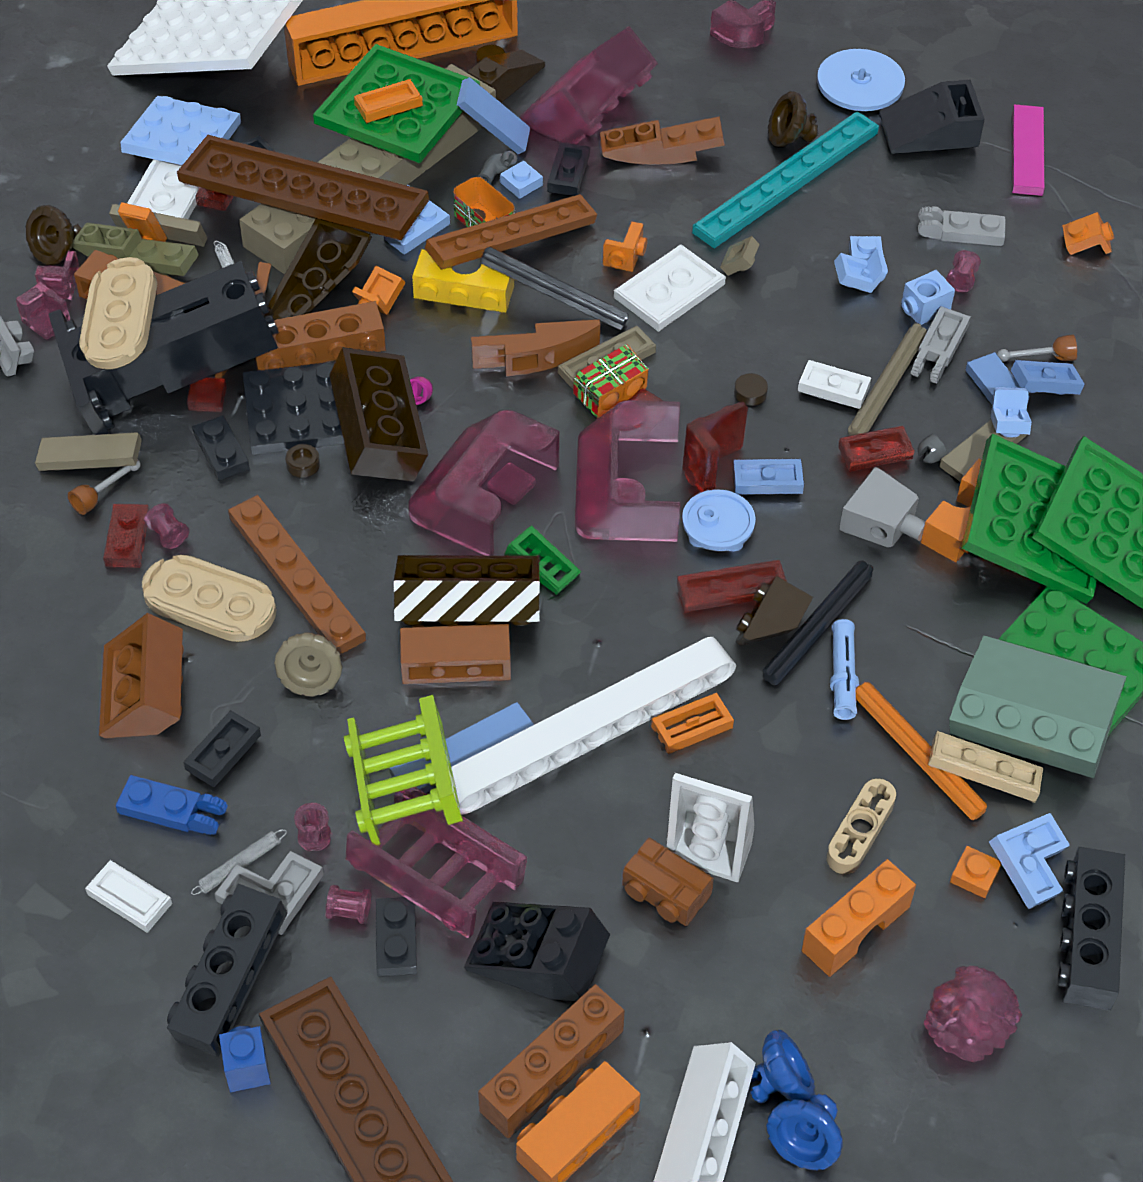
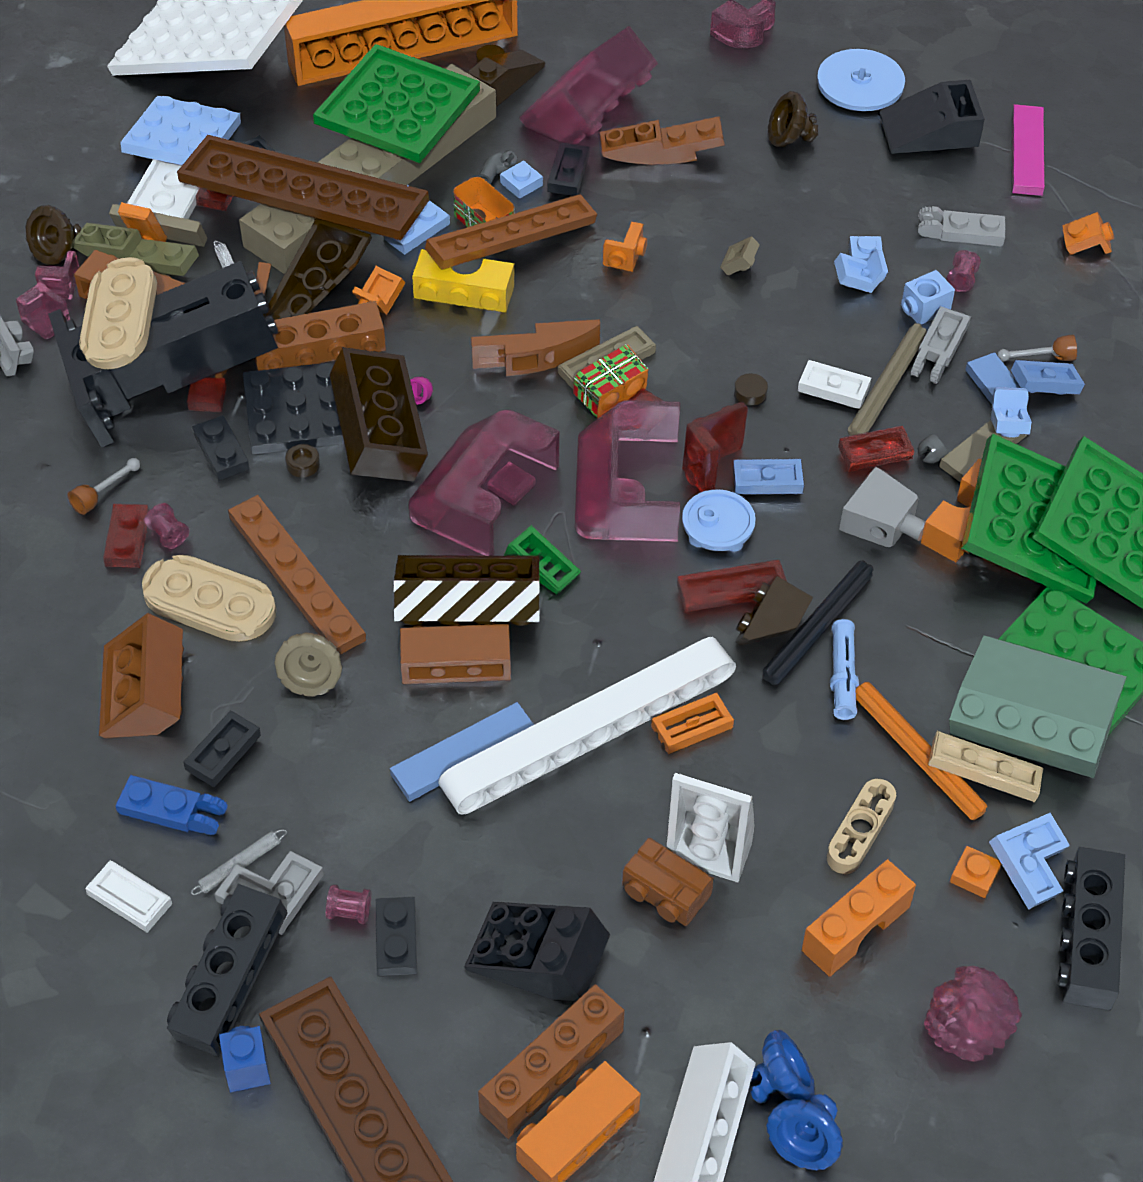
dark tan tile [35,432,142,471] -> none
clear pink bush [294,802,331,851] -> none
lime fence [344,695,463,846] -> none
clear pink fence [345,787,527,939] -> none
orange tile [354,79,423,123] -> none
medium blue tile [457,77,530,154] -> none
black axle [480,247,629,330] -> none
white tile [614,244,726,332] -> none
teal tile [692,111,879,249] -> none

